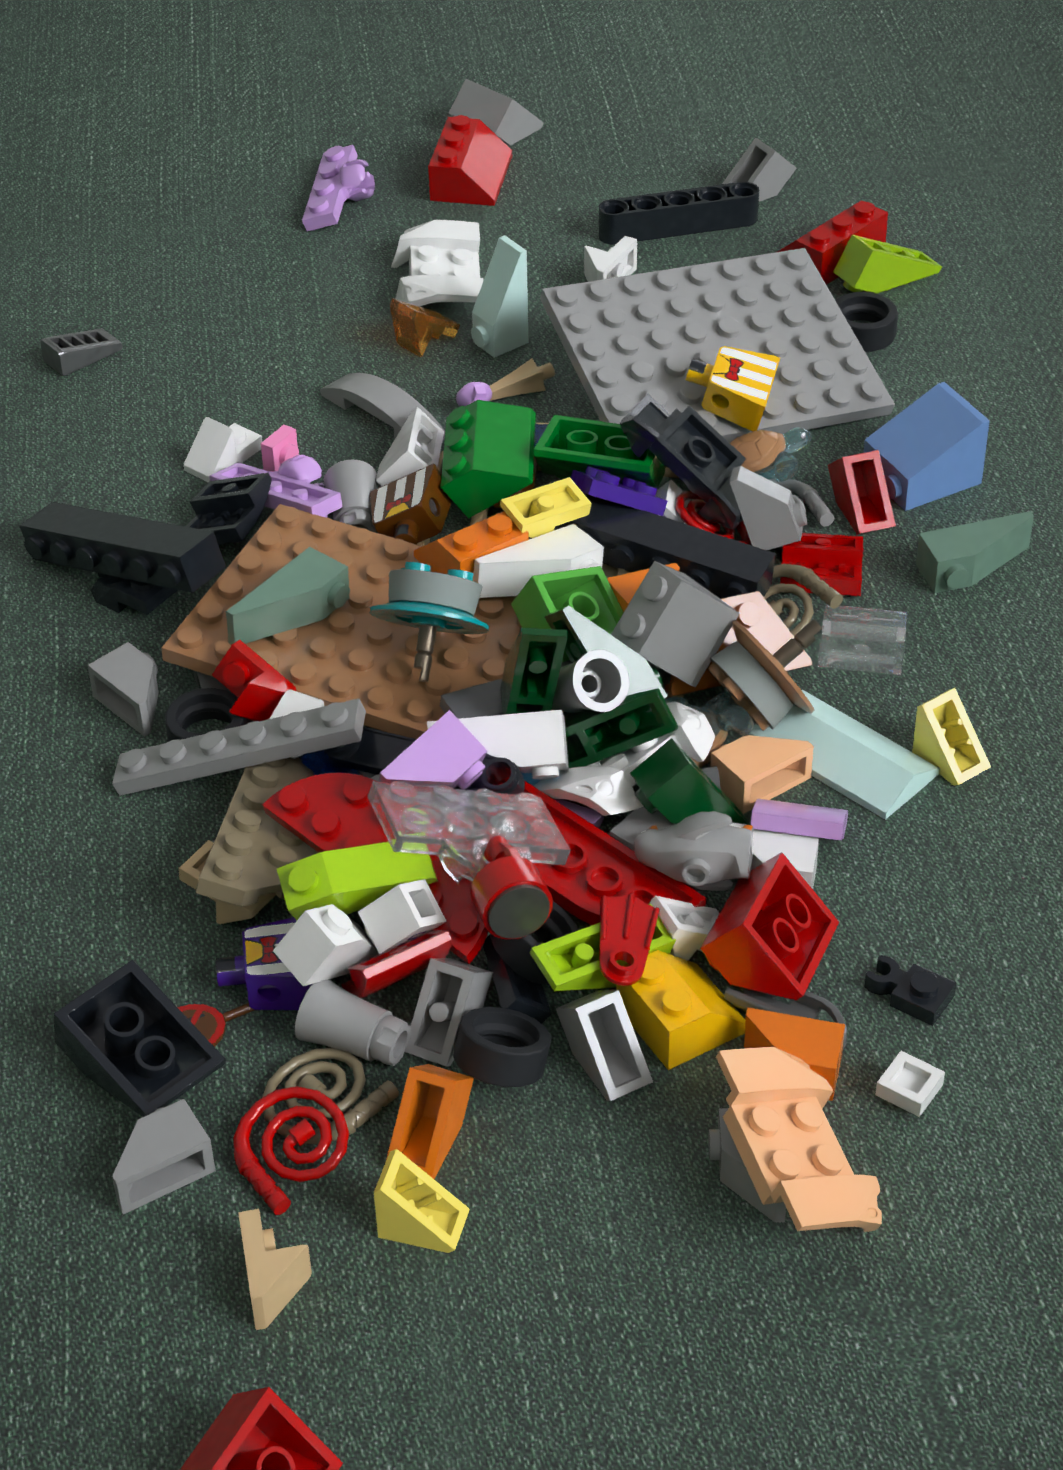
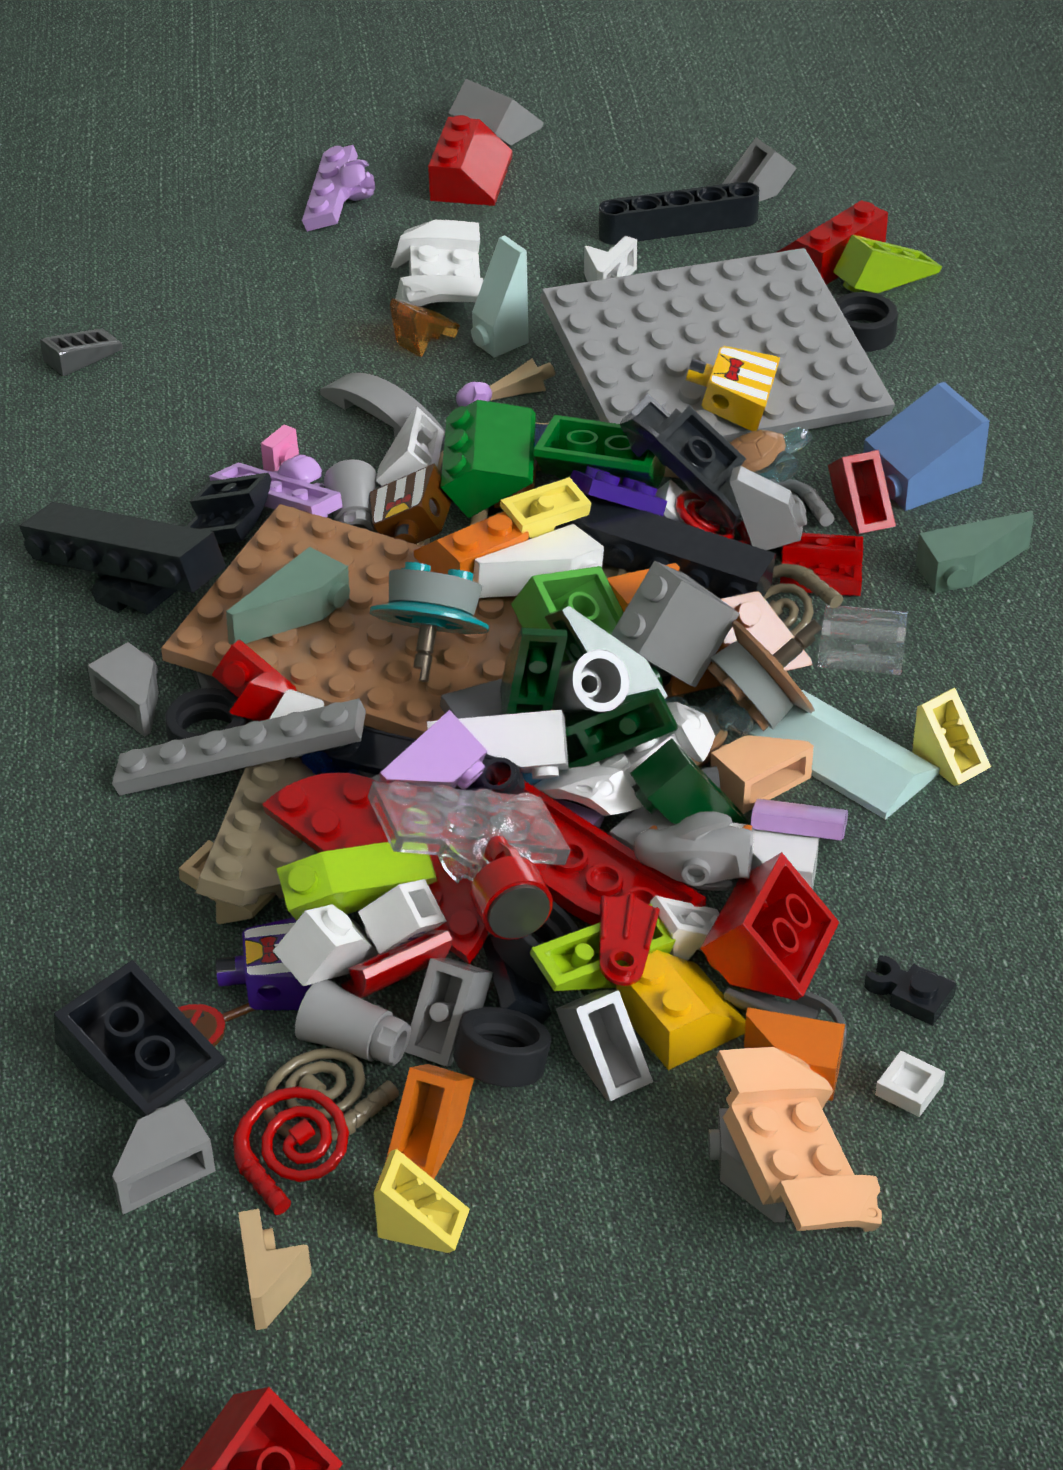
white slope [184,417,262,482] -> none

